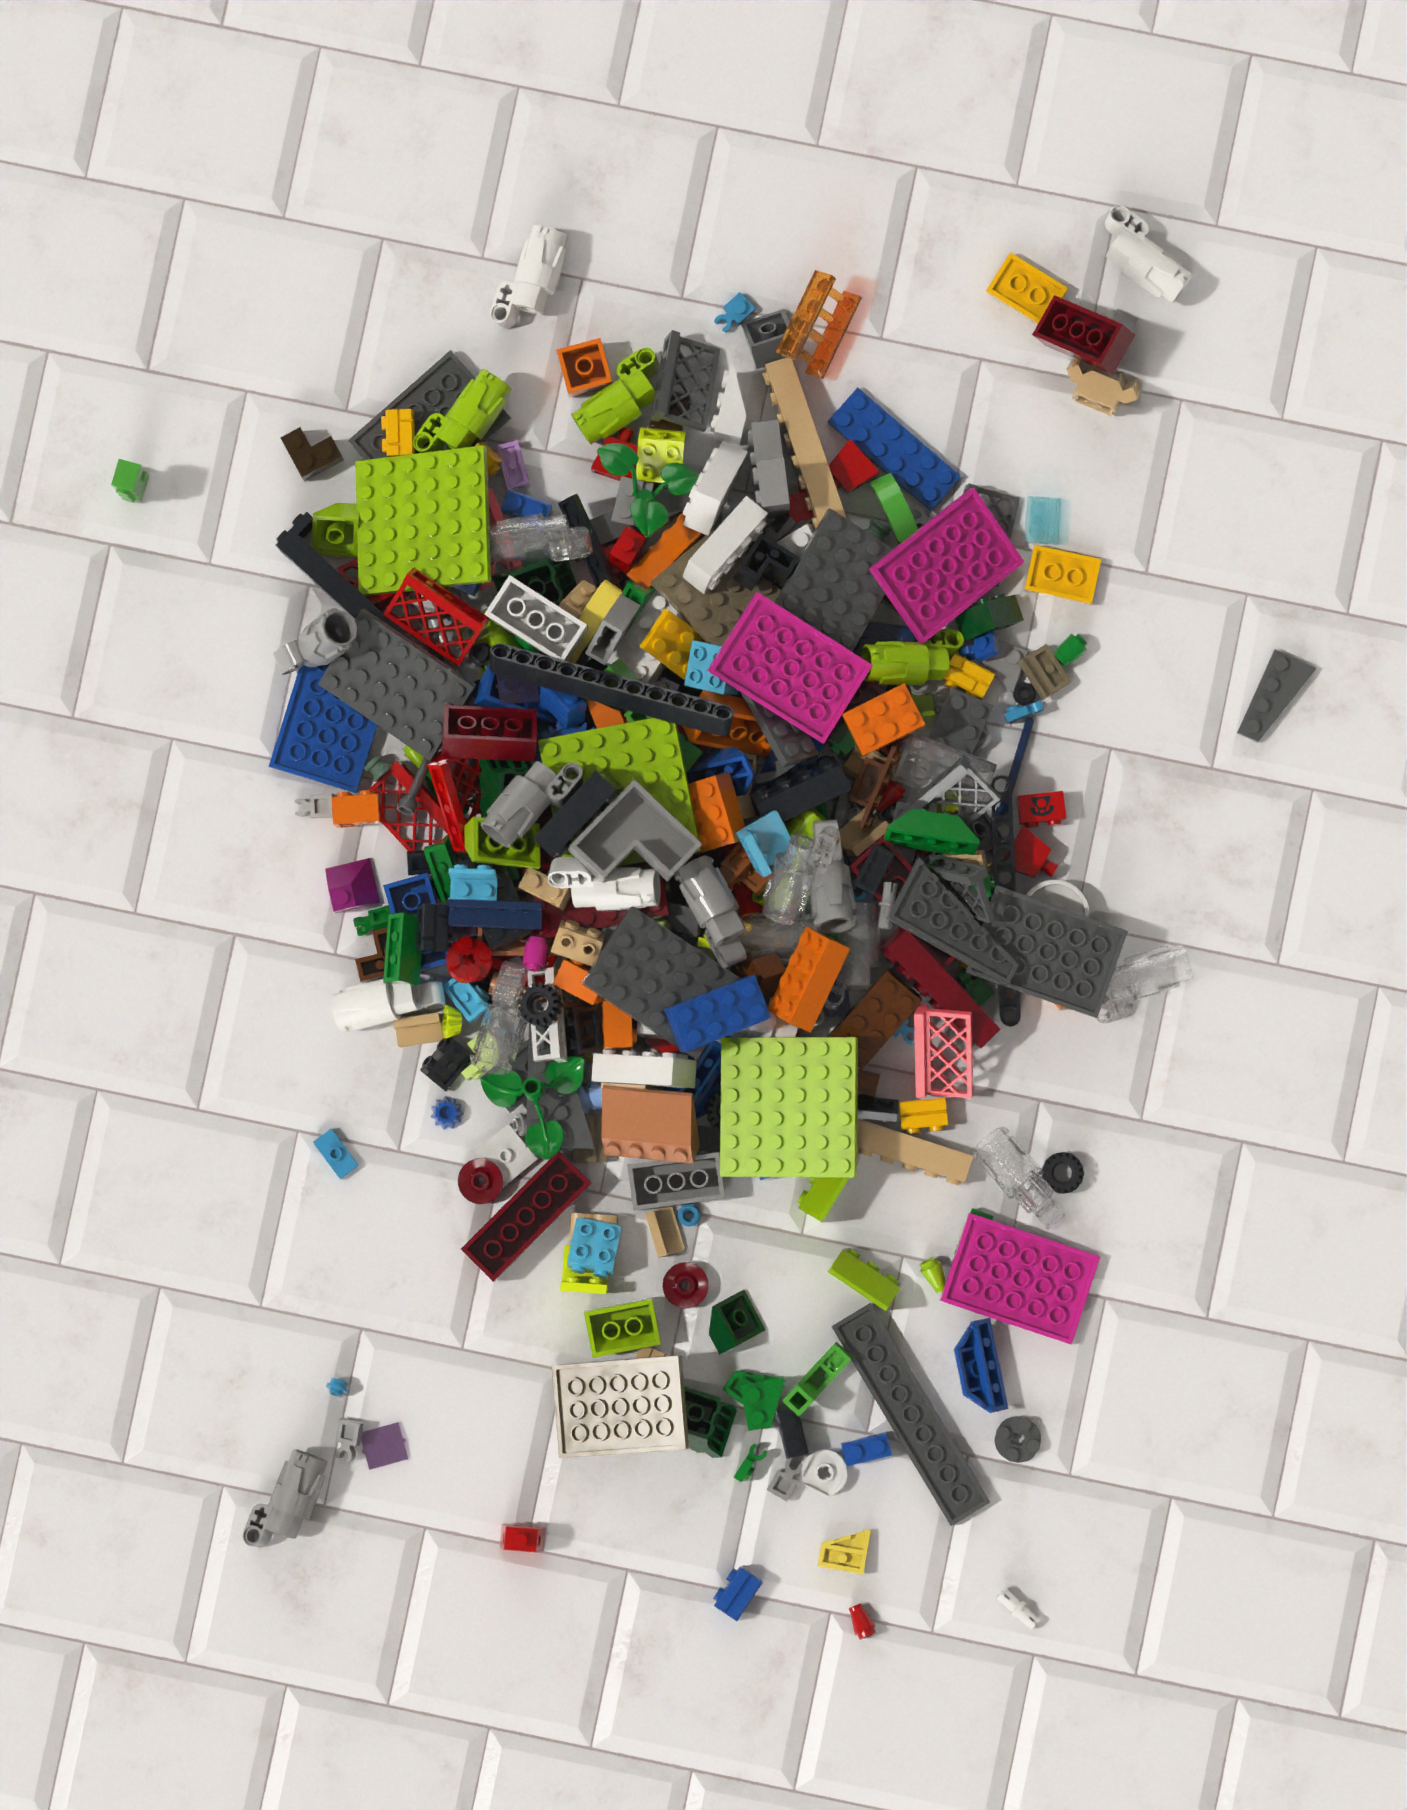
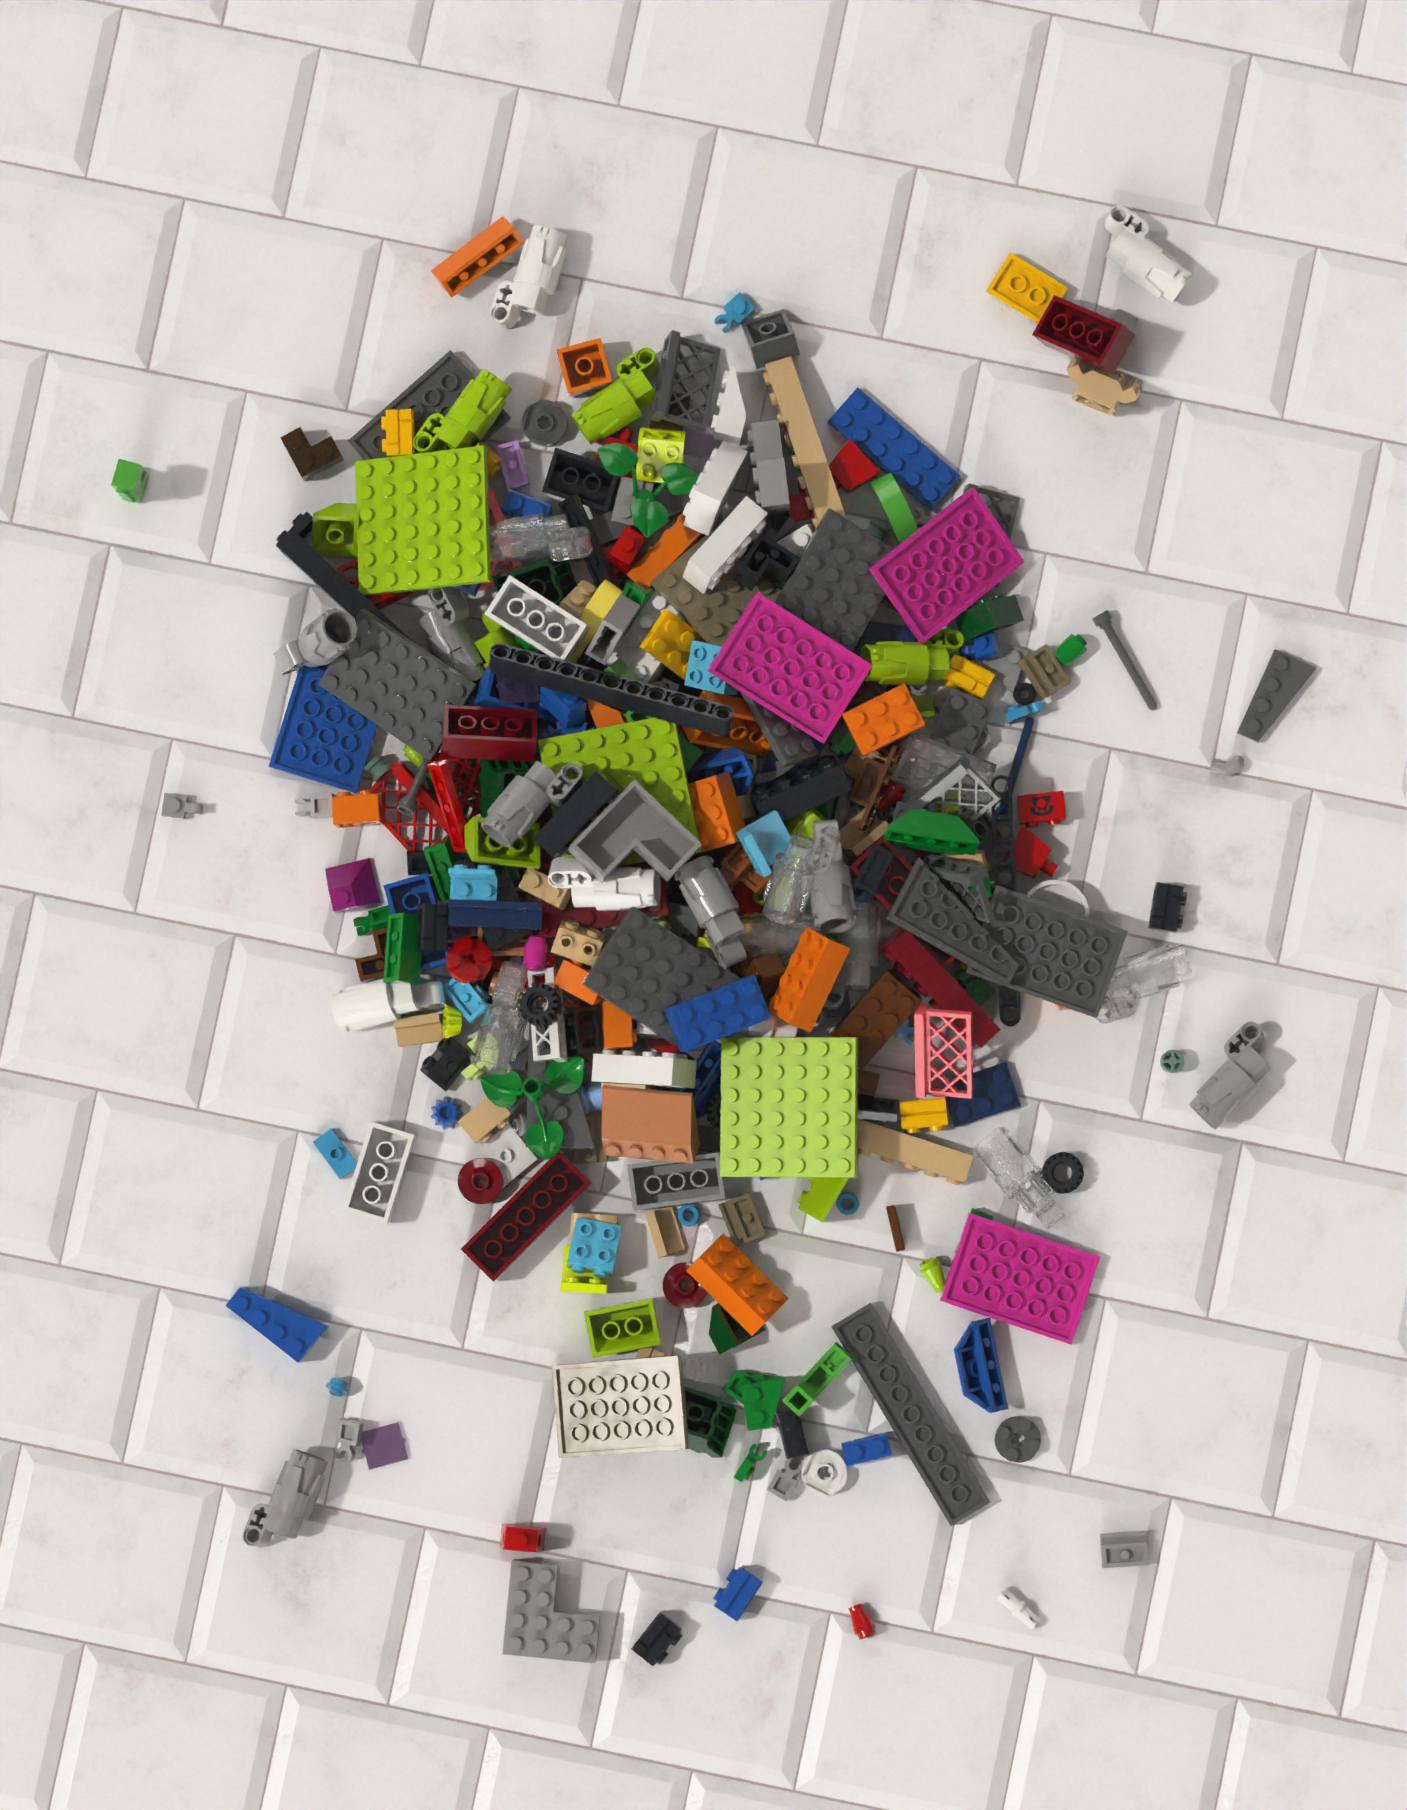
red fence [383,567,490,666] -> none
black plate [470,643,491,666] -> none
clear orange fence [776,270,862,379] -> none
light yellow wing [817,1530,871,1575] -> none
lime slope [828,1248,900,1311] -> none
light grey axle [878,882,899,929] -> none
clear light blue plate [1024,496,1061,545] -> none
yellow plate [1024,545,1101,605] -> none
none -> light grey plate [161,793,203,819]
none -> blue wedge [225,1287,329,1363]
none -> white brick [343,1121,416,1224]
none -> orange brick [431,216,524,298]
none -> tan brick [458,1098,512,1144]
none -> light grey piece [502,1559,600,1663]
none -> dark grey plate [522,400,568,447]
none -> black slope [542,448,619,512]
none -> black brick [631,1611,683,1666]
none -> clear purple piece [683,415,721,459]
none -> orange brick [686,1233,789,1336]
none -> dark tan plate [718,1193,766,1247]
none -> dark azure plate [836,1192,859,1215]
none -> reddish brown tile [886,1205,905,1252]
none -> dark blue plate [940,1062,1021,1127]
none -> dark grey piece [1092,610,1157,710]
none -> light grey plate [1100,1531,1149,1568]
none -> black brick [1148,882,1187,933]
none -> sand green wheel [1160,1050,1184,1073]
none -> light grey piece [1189,1021,1271,1130]
none -> light grey arm [1209,755,1244,776]

